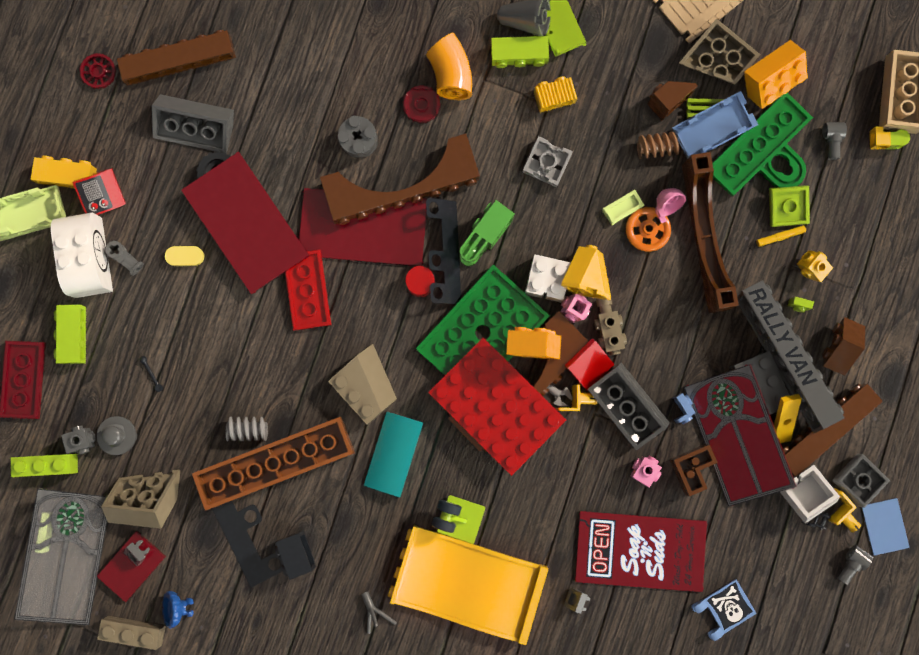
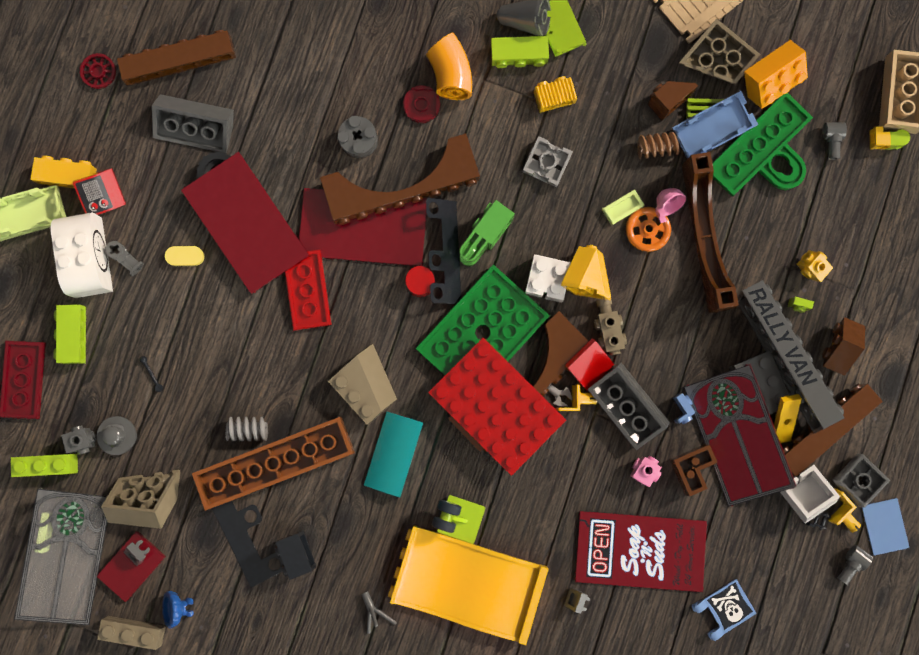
light orange brick [506,327,561,359] -> none
bright pink brick [560,294,592,323] -> none
yellow piece [756,225,806,247] -> none
lime tile [769,185,810,227] -> none

